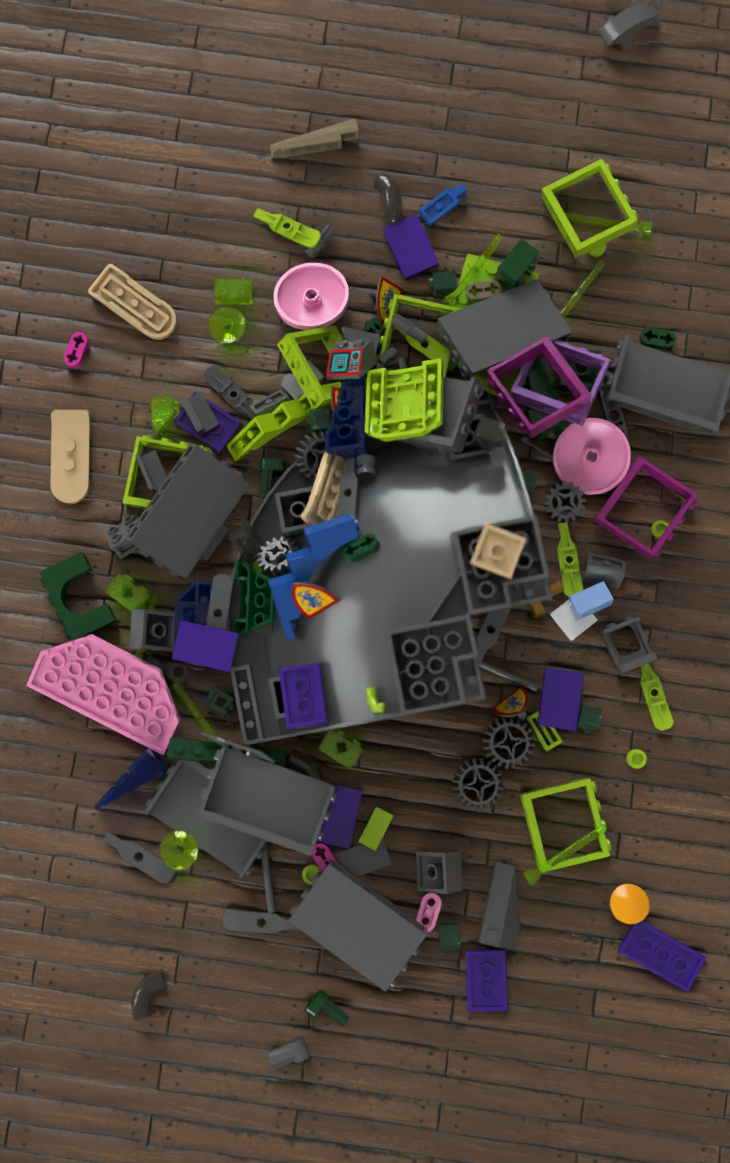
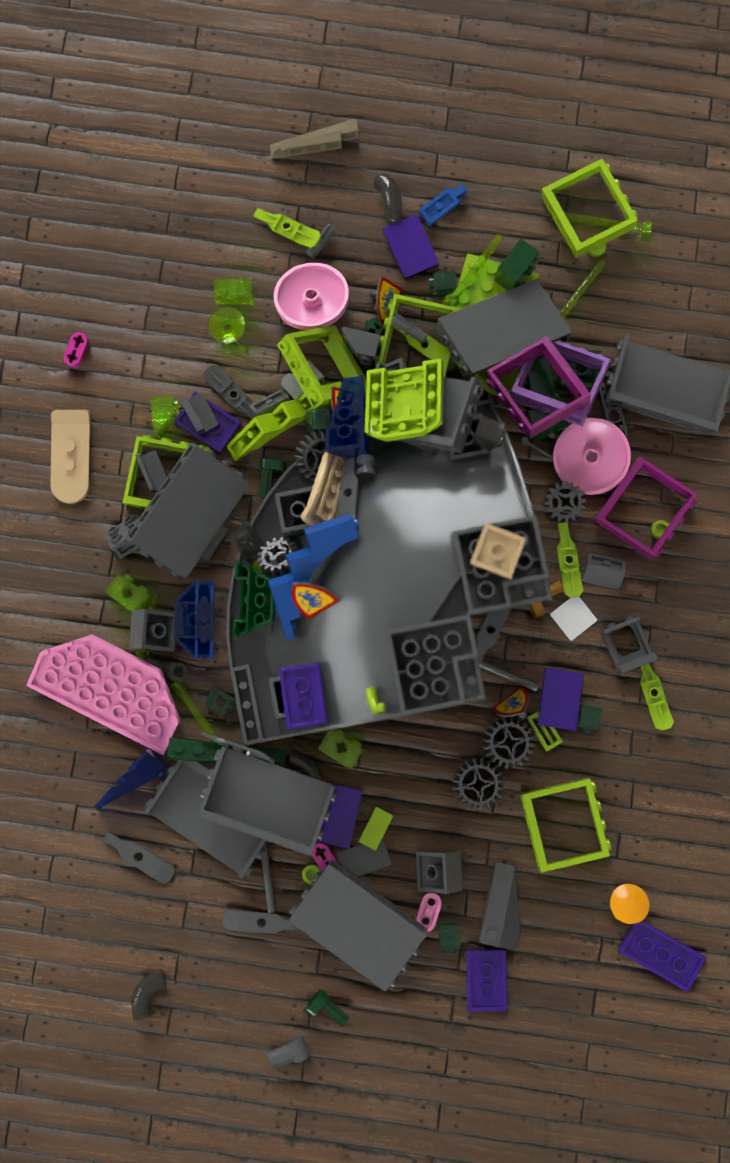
dark green arch [39,552,118,641] -> none
tan piece [88,264,177,340] -> none
clear neon green dish [159,830,199,870] -> none
dark purple tile [172,620,239,672] -> none
dark grey piece [206,574,233,630] -> none
slope [326,339,378,380] -> none
dark green beam [342,533,381,563] -> none
dark grey tile [377,346,397,365] -> none
dark tan beam [465,280,501,302] -> none
clear green brick [521,469,537,492] -> none
clear neon green piece [523,825,606,886] -> none
light blue hinge [569,581,614,621] -> none
dark grey arch [600,1,662,46] -> none
lime tile [626,749,647,769] -> none
dark green beam [639,327,676,349] -> none

